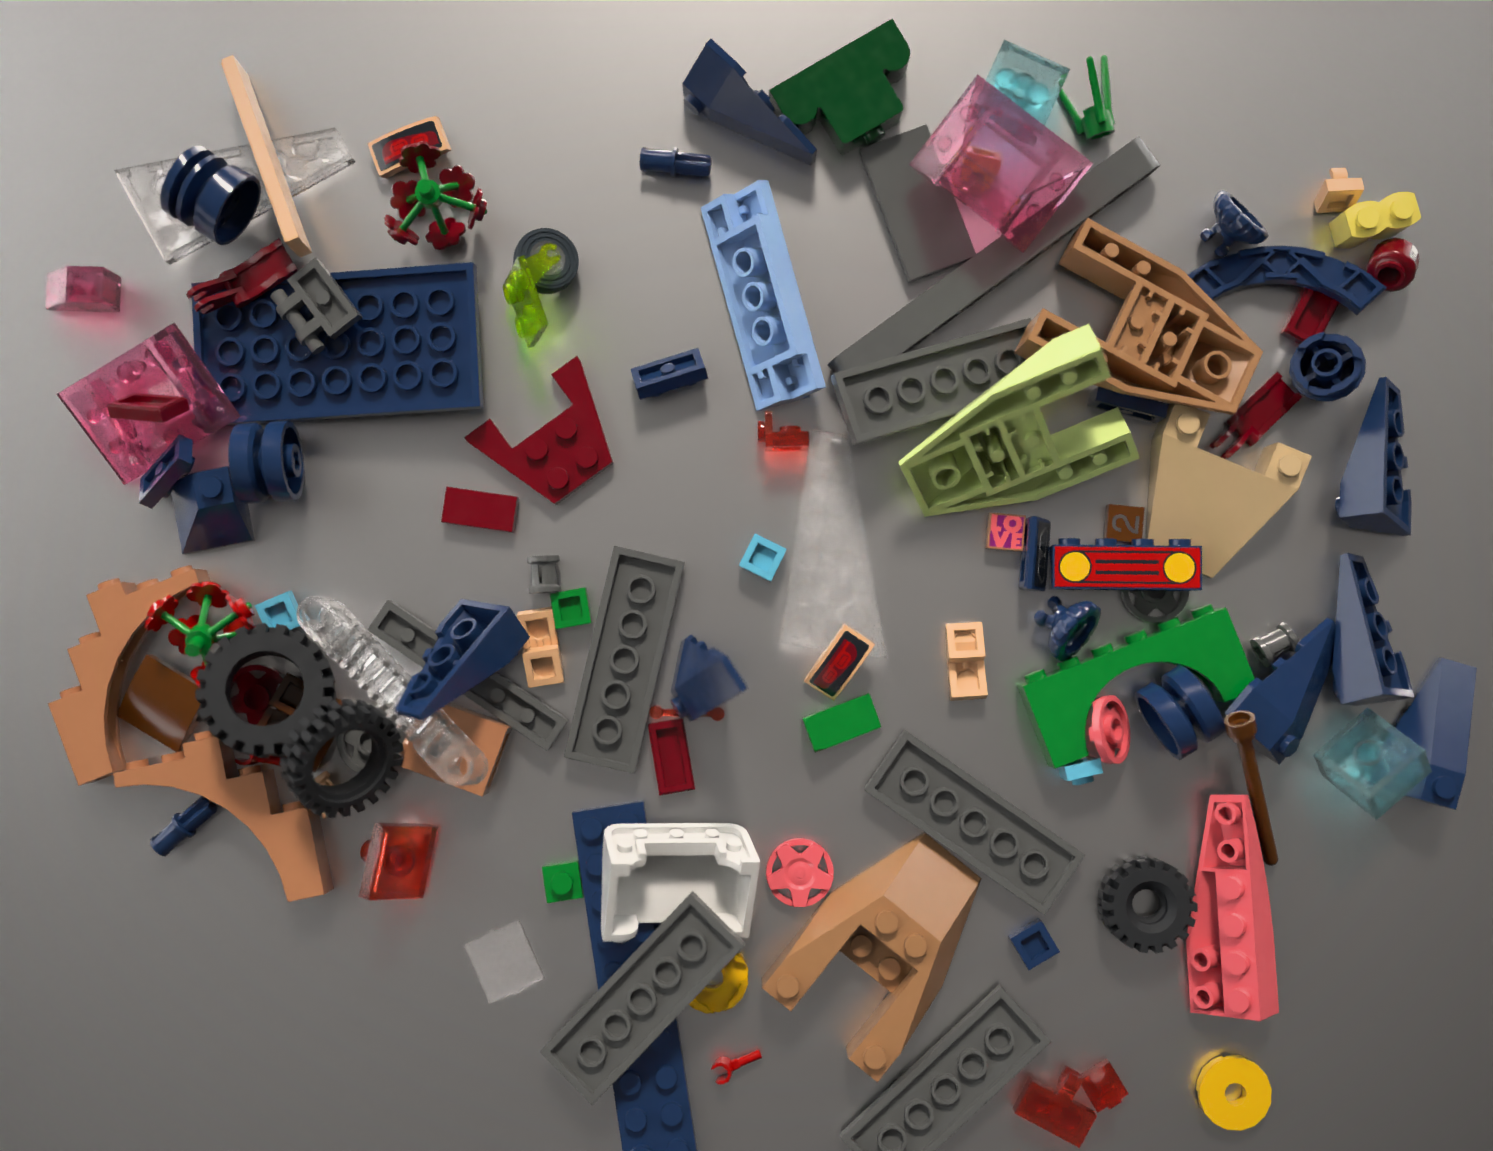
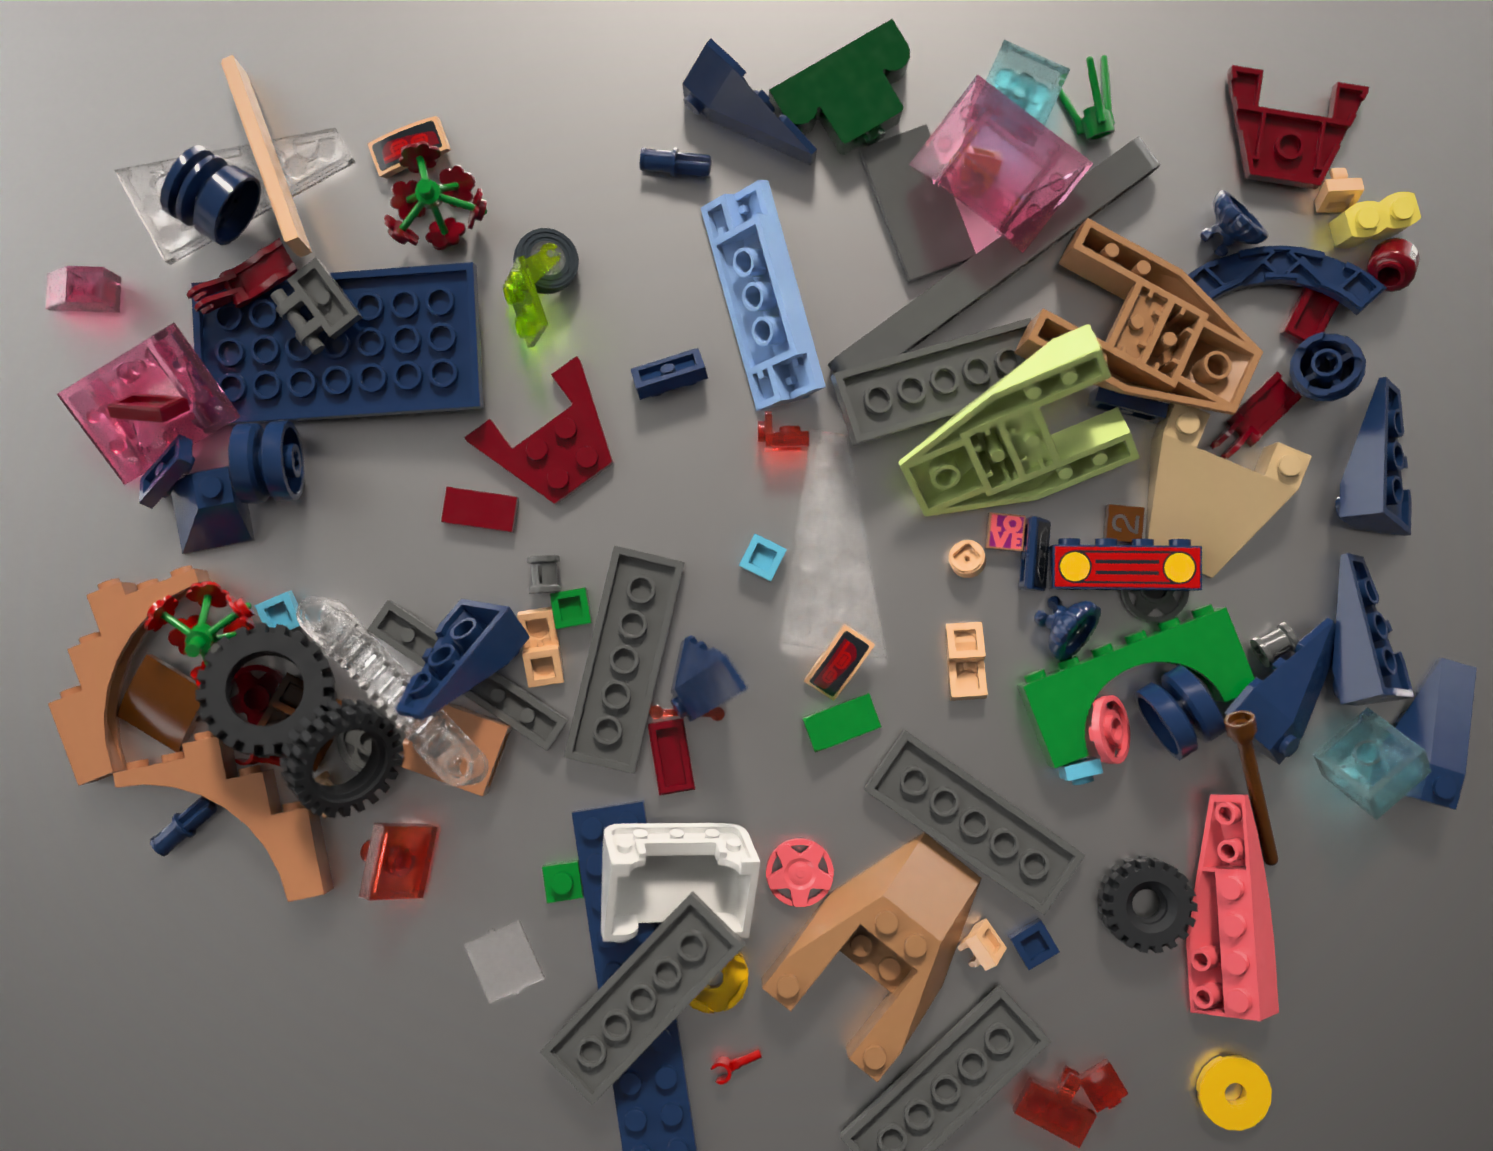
none -> light nougat tile [949,540,986,578]
none -> light nougat tile [958,918,1007,971]
none -> dark red wing [1227,65,1369,190]

